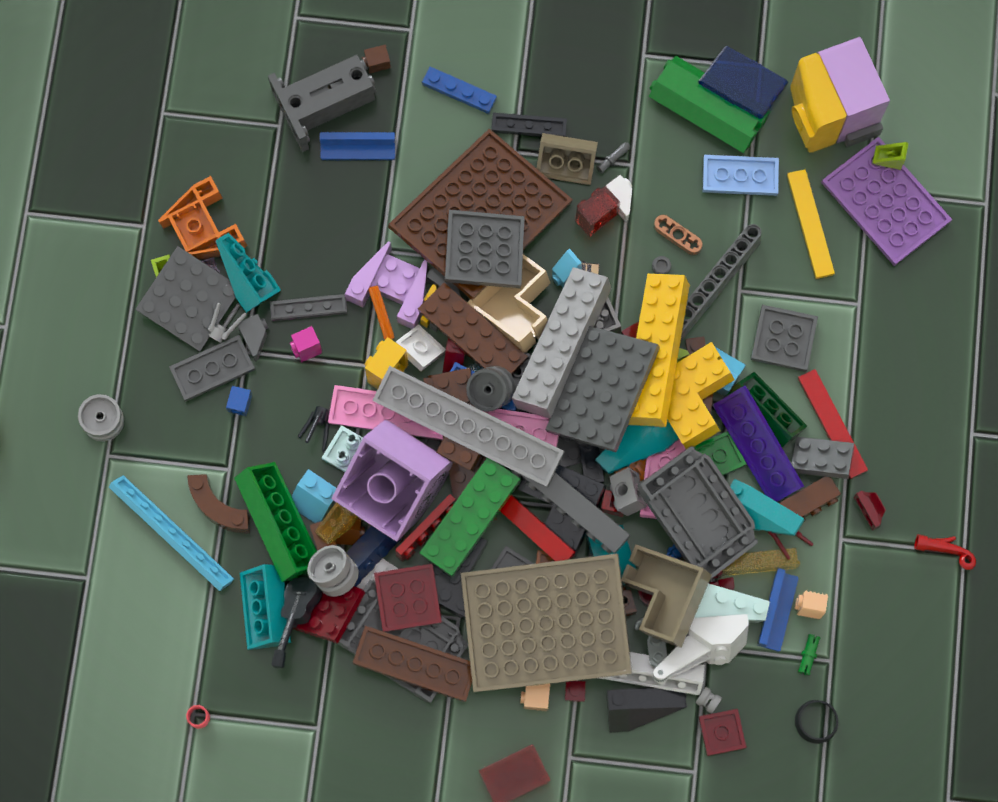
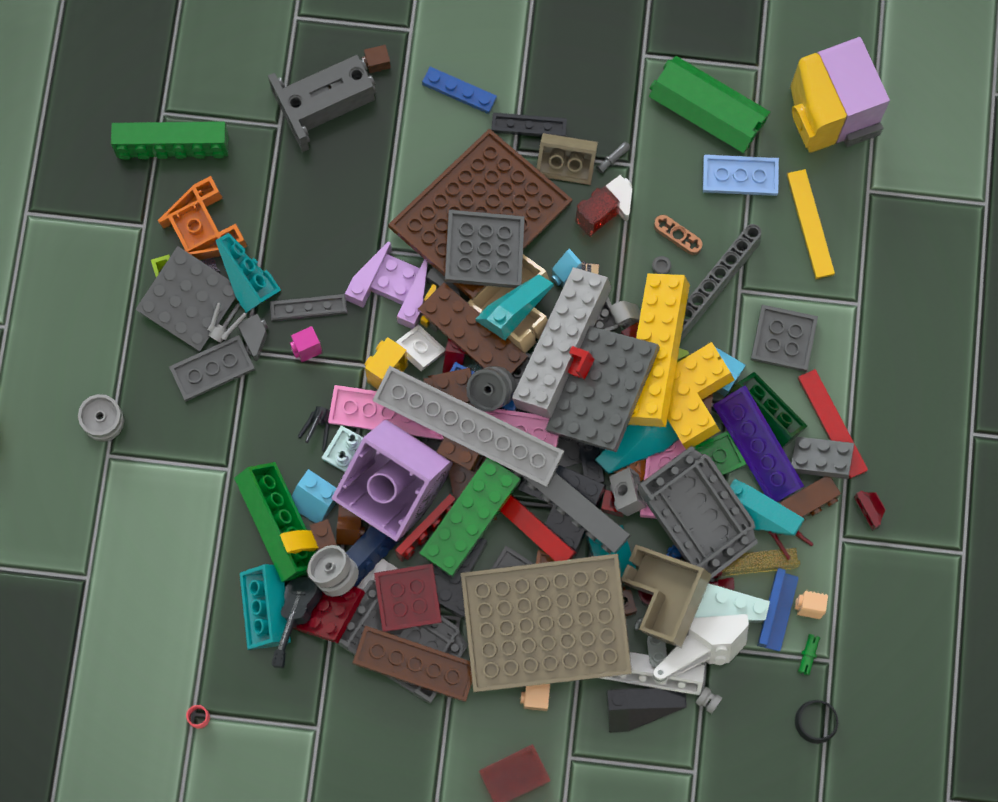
medium azure plate [109,475,234,591] -> none
reddish brown brick [187,474,250,533] -> none
blue panel [226,386,252,416] -> none
clear yellow slope [315,502,359,544] -> none
blue panel [320,132,395,160] -> none
orange axle [369,285,395,340] -> none
dark red plate [565,681,586,702] -> none
reddish brown plate [685,336,706,355] -> none
clear blue piece [698,46,788,119] -> none
dark red plate [698,709,746,756] -> none
medium lavender plate [821,137,952,266] -> none
lime slope [872,142,909,170] -> none
red plant [914,534,976,570] -> none
none -> green brick [111,121,229,160]
none -> yellow slope [280,530,318,554]
none -> teal wedge [475,274,554,340]
none -> red panel [568,346,595,380]
none -> light grey beam [609,301,641,328]

